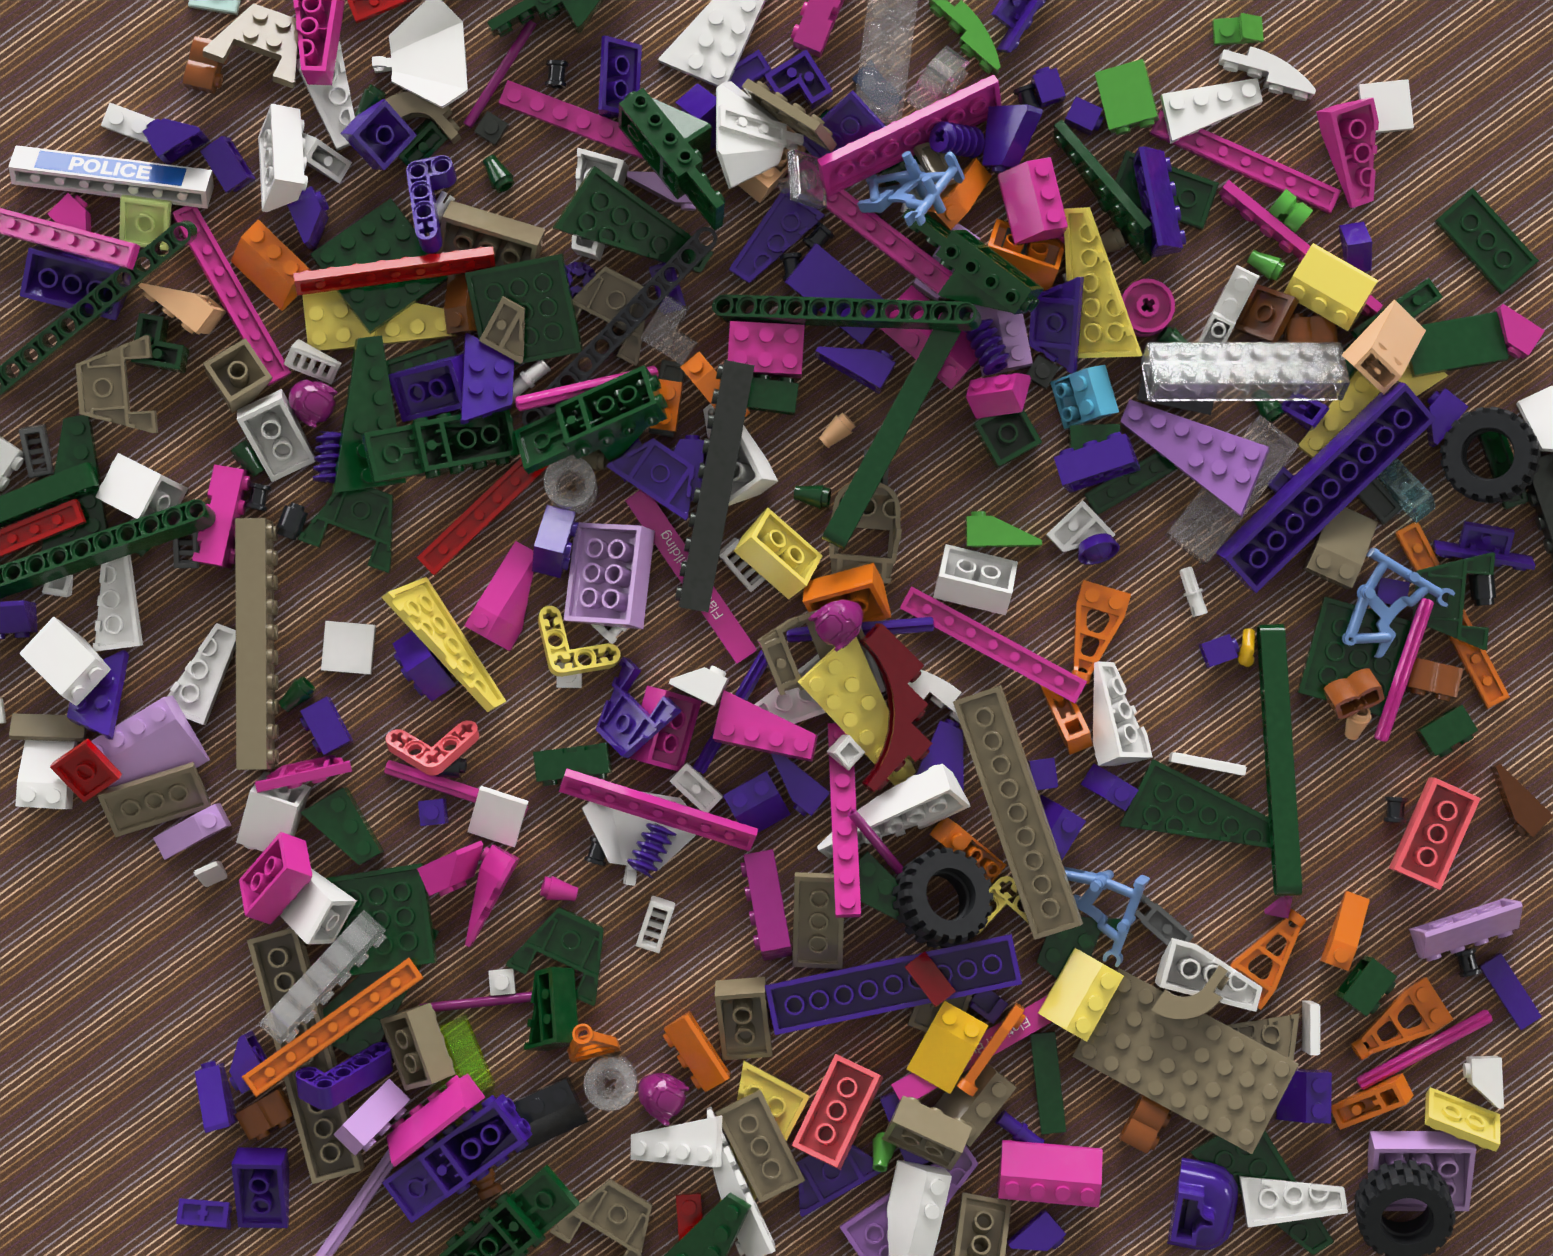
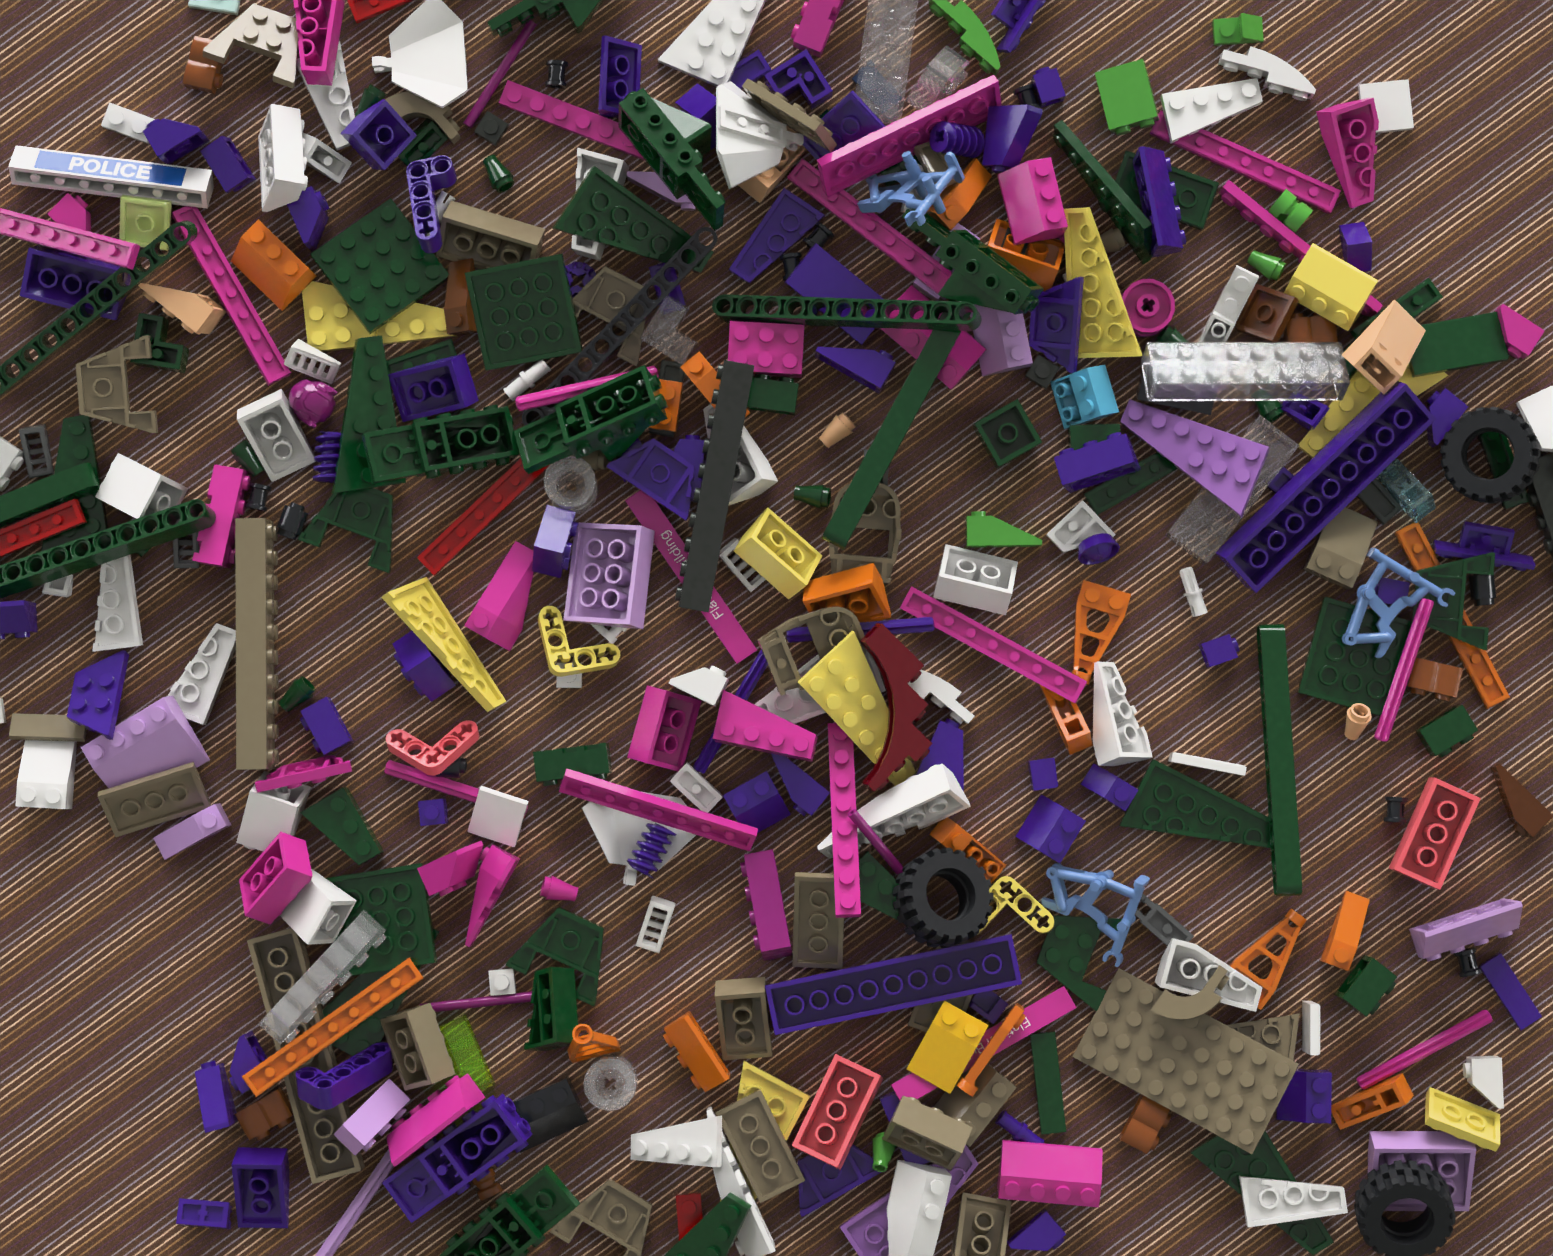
white slope [20,617,111,706] -> none
red plate [50,738,122,802] -> none
white slope [194,861,227,887] -> none
dark tan slope [203,338,273,413] -> none
red plate [293,246,495,296] -> none
white tile [321,621,376,675] -> none
dark purple wing [460,333,514,424] -> none
dark tan wing [479,296,525,364] -> none
black bush [584,836,606,866] -> none
dark purple wing [595,657,682,759] -> none
magenta helmet [638,1073,689,1126] -> none
clear tile [778,149,827,209] -> none
magenta helmet [808,600,863,652] -> none
white slope [827,734,865,770] -> none
dark red slope [905,951,956,1007] -> none
dark tan plate [953,685,1083,940] -> none
dark purple piece [963,319,1010,375] -> none
dark pink slope [966,373,1031,419] -> none
light yellow slope [1038,948,1124,1042] -> none
dark purple brick [1064,96,1104,136] -> none
dark purple piece [1167,1157,1238,1250] -> none
yellow arm [1237,628,1255,667] -> none
magenta slope [1264,896,1292,919] -> none
dark orange brick [1323,668,1385,719] -> none
orange plate [1350,977,1454,1061] -> none
dark green tile [1434,188,1539,295] -> none

